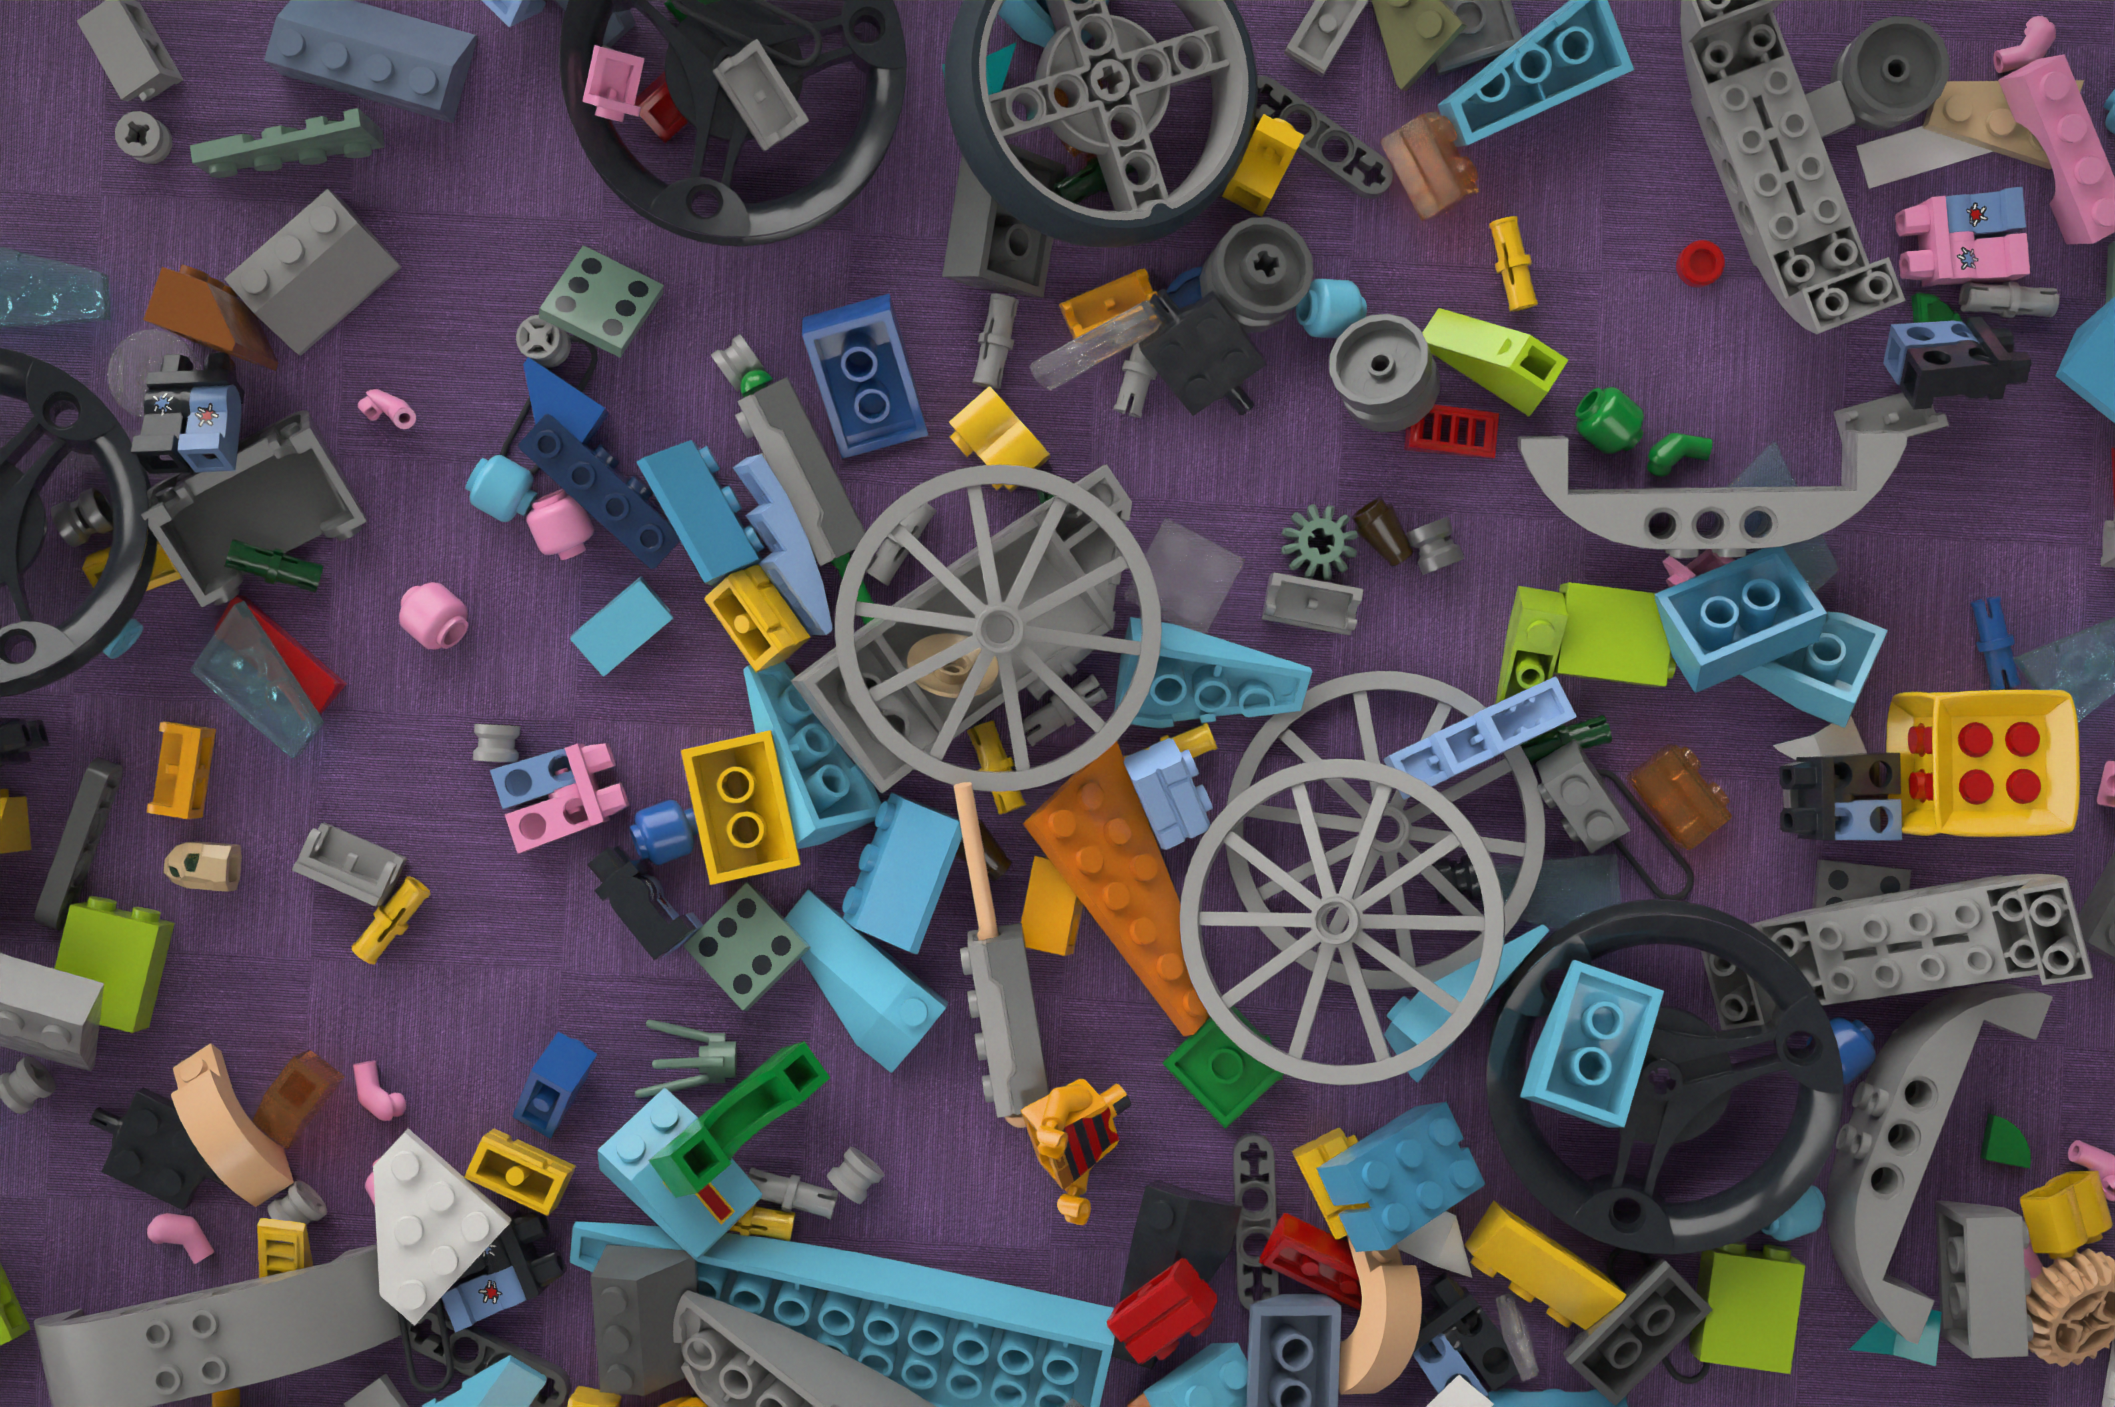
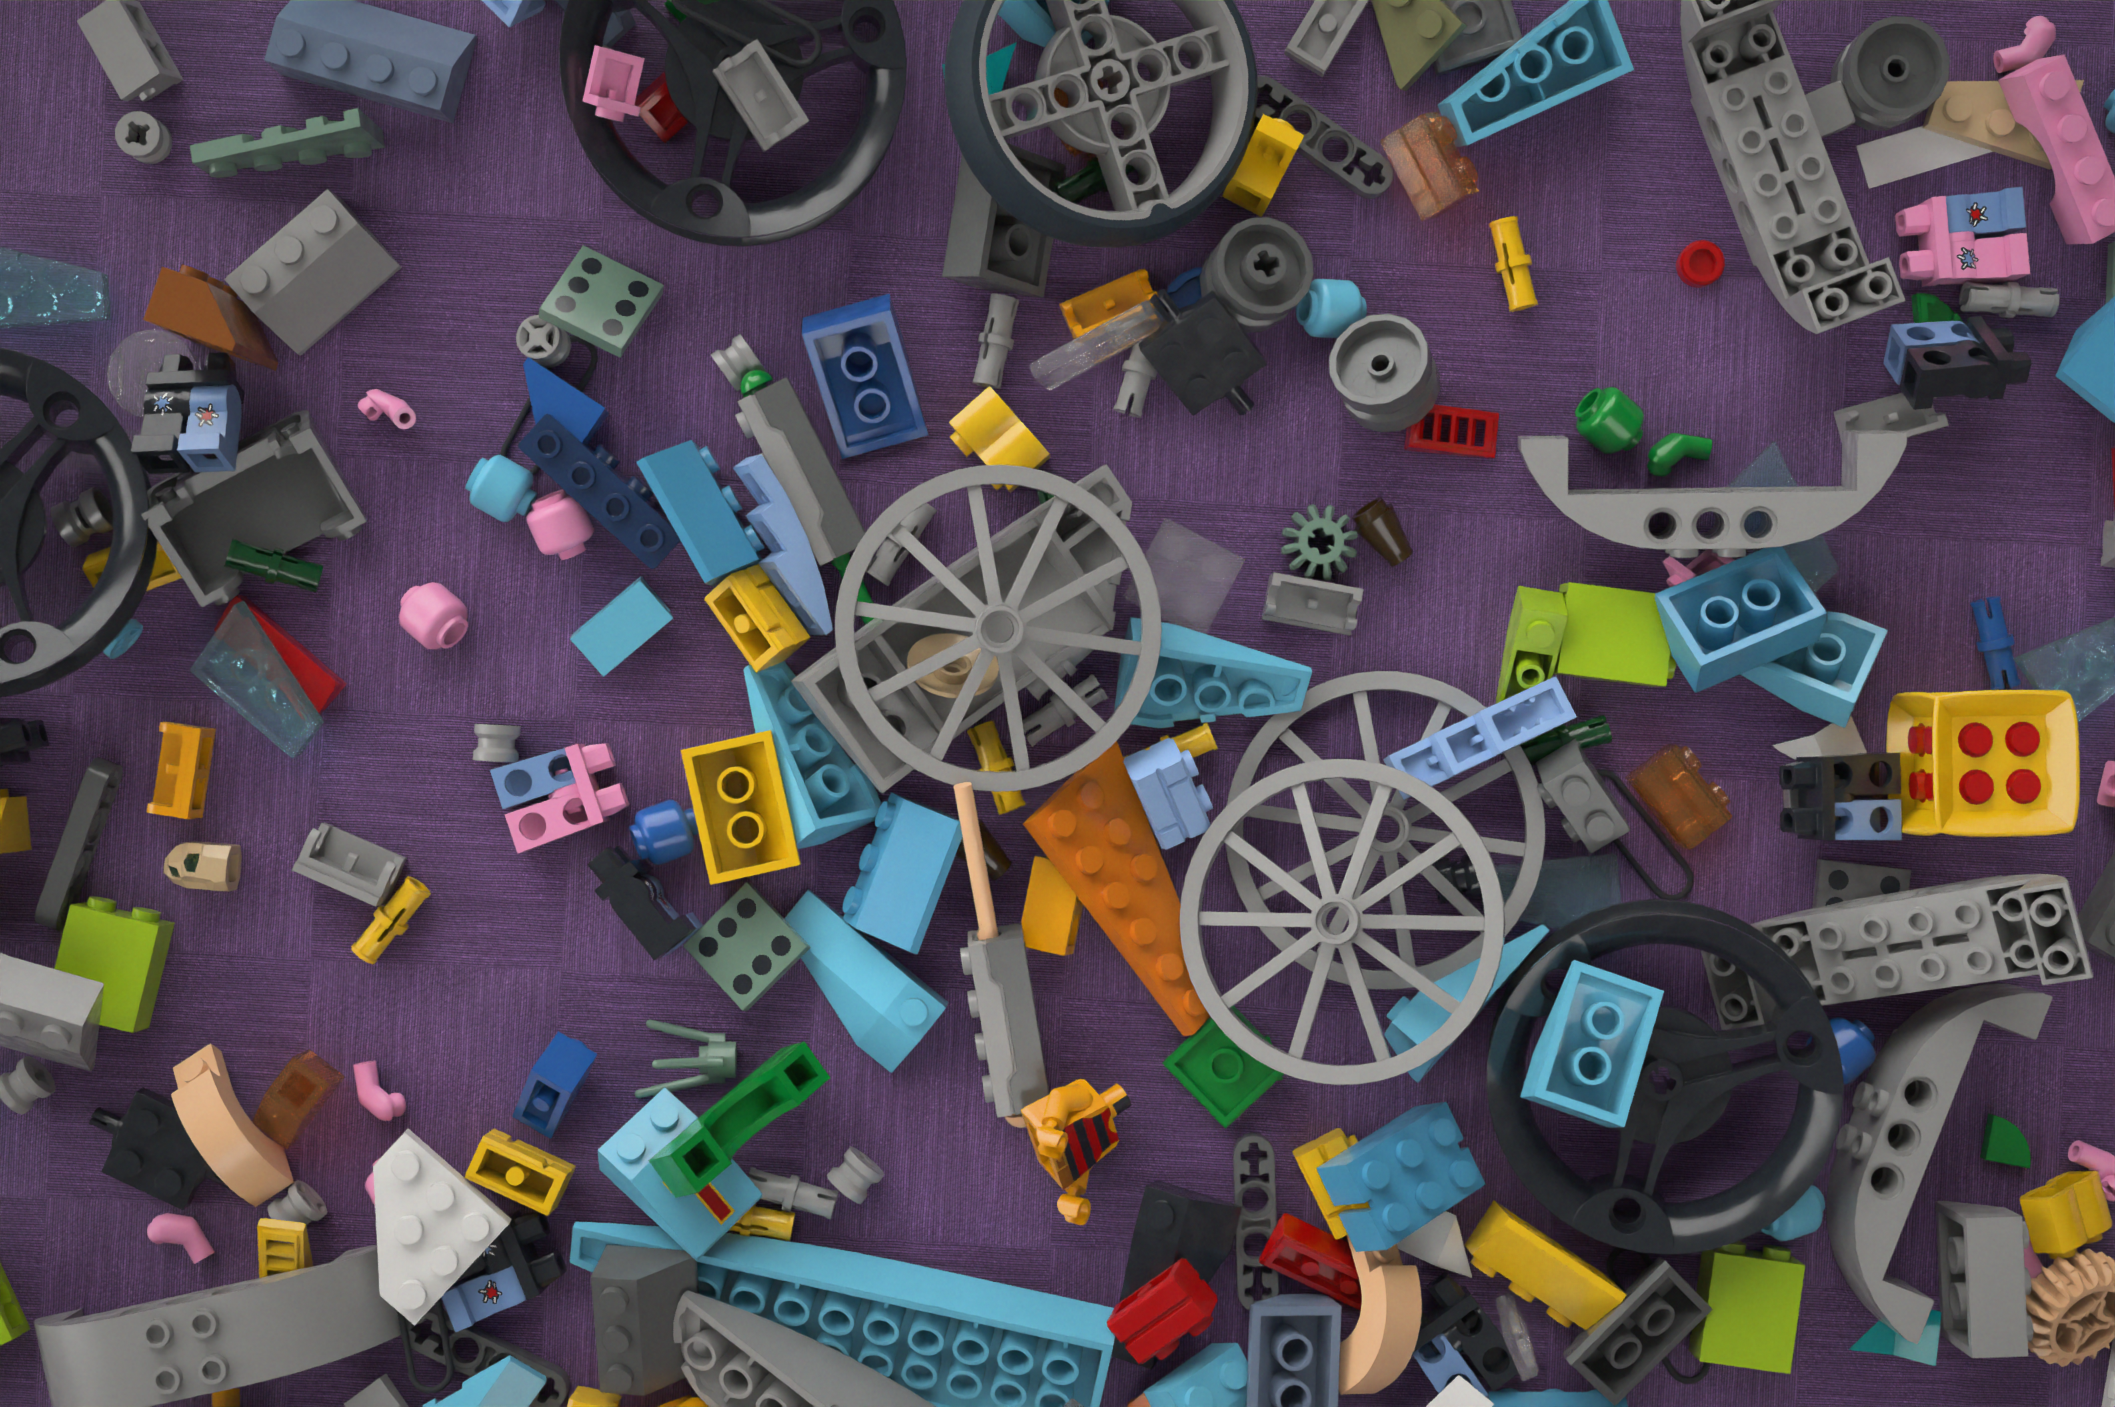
flat silver wheel [1406,517,1465,575] -> none
lime slope [1422,308,1568,416] -> none

